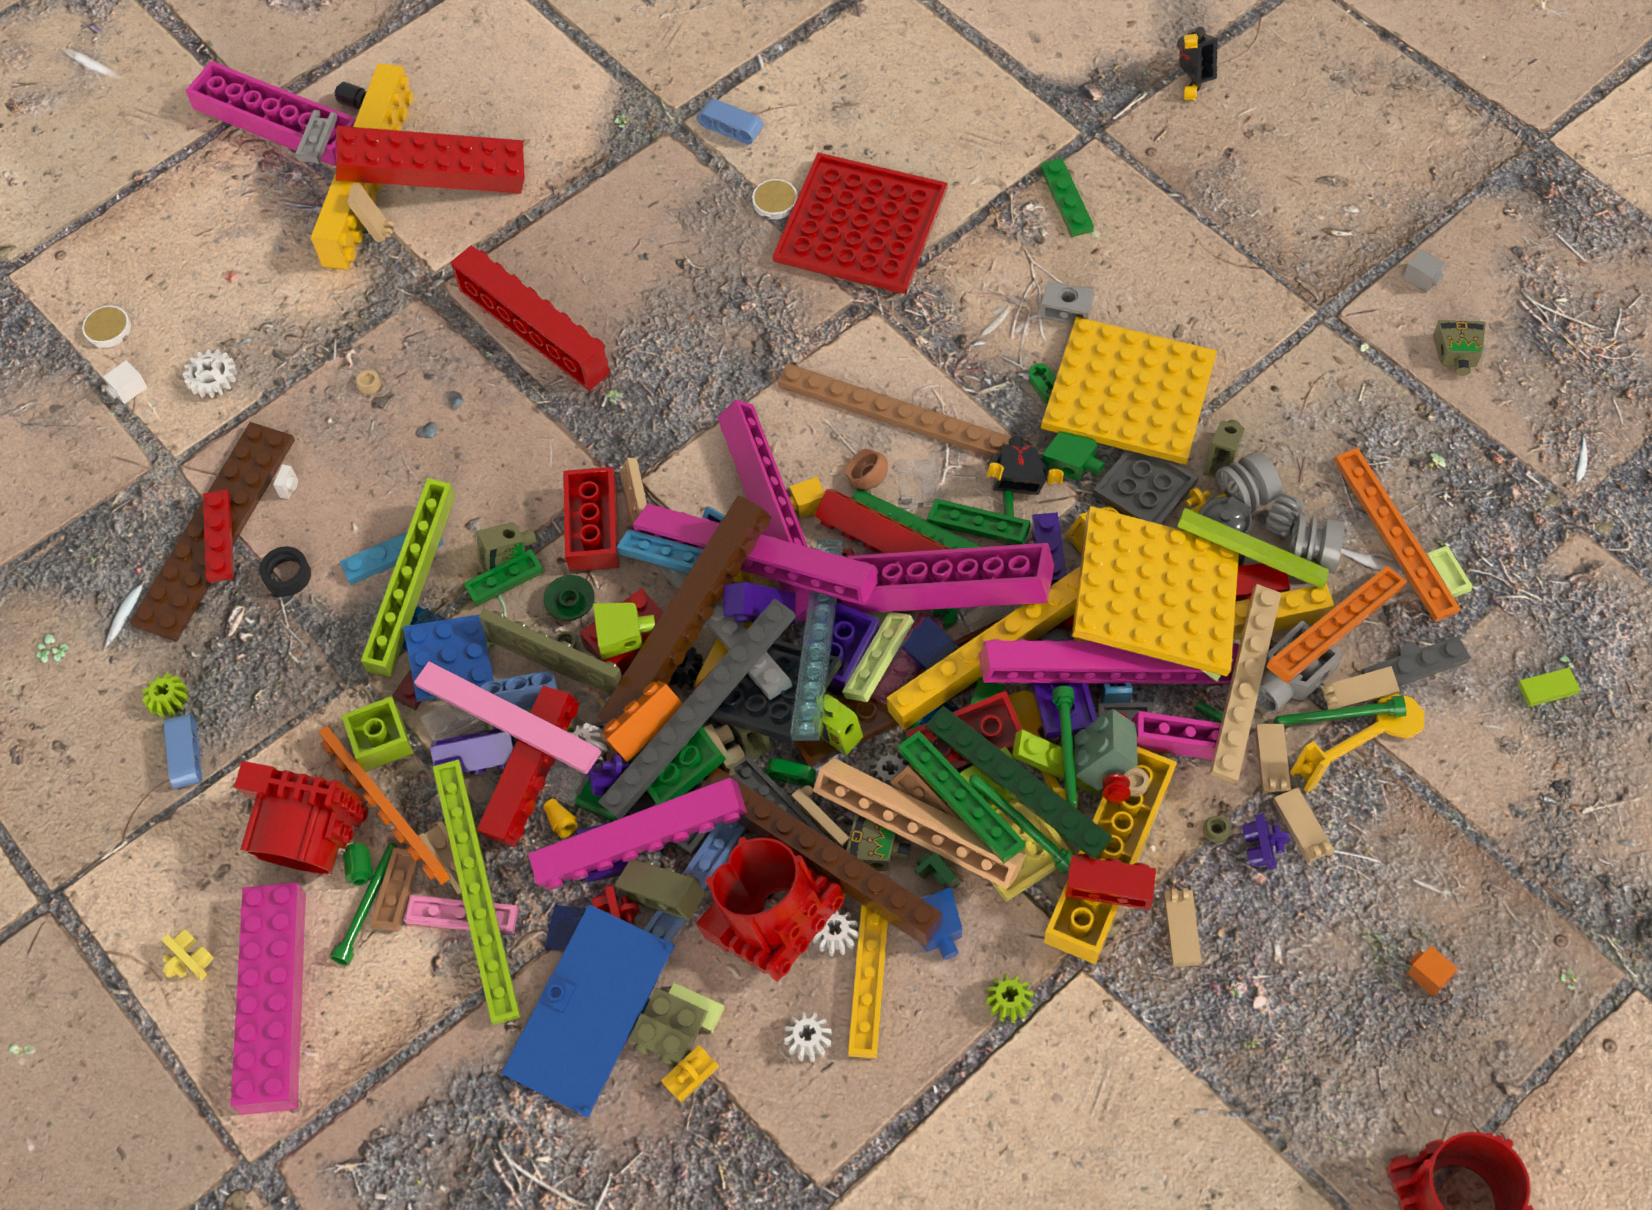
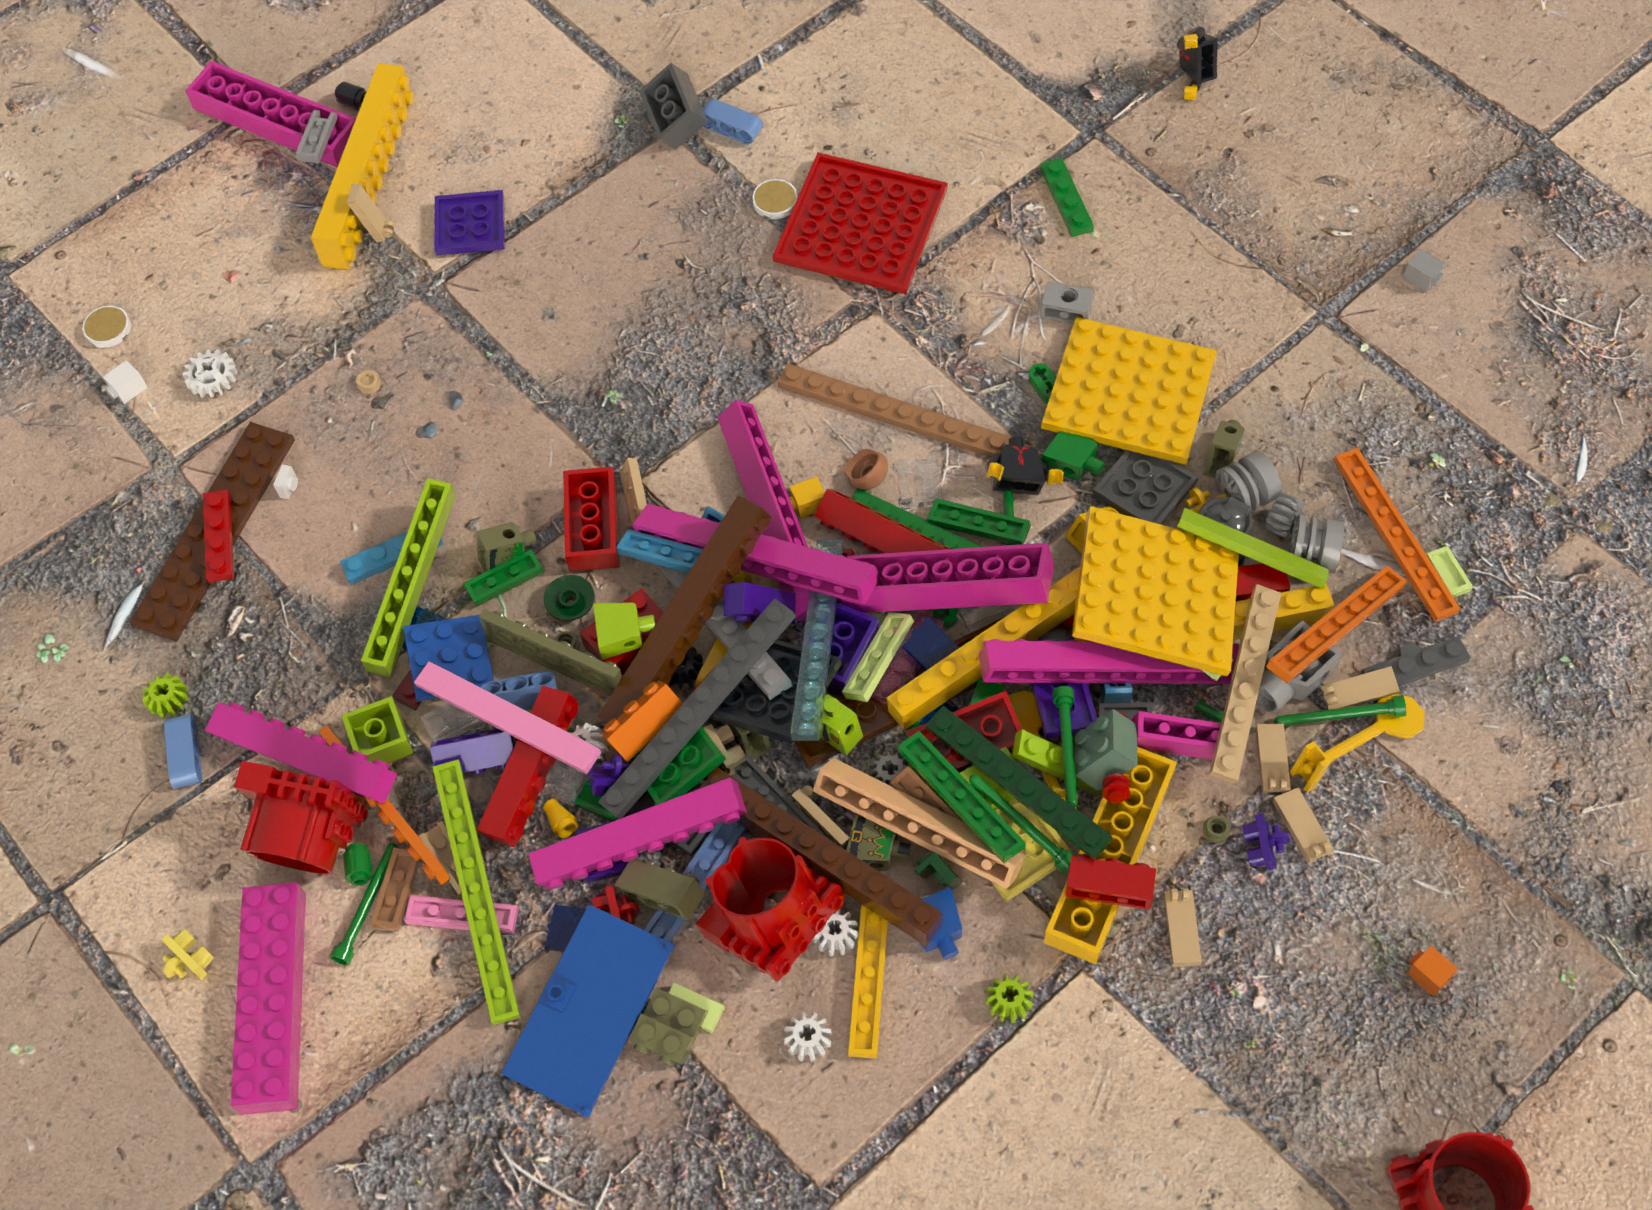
black tyre [259,546,311,597] -> none
red brick [335,126,525,194] -> none
red brick [451,245,610,391] -> none
yellow hips [661,1045,719,1103] -> none
green beam [765,758,817,787] -> none
dark purple brick [1031,512,1067,586] -> none
tan tile [1123,767,1149,797] -> none
olive torso [1433,320,1486,376] -> none
lime tile [1518,667,1581,707] -> none
none -> dark pink brick [205,701,397,804]
none -> dark purple plate [434,190,505,256]
none -> dark grey brick [639,63,708,149]

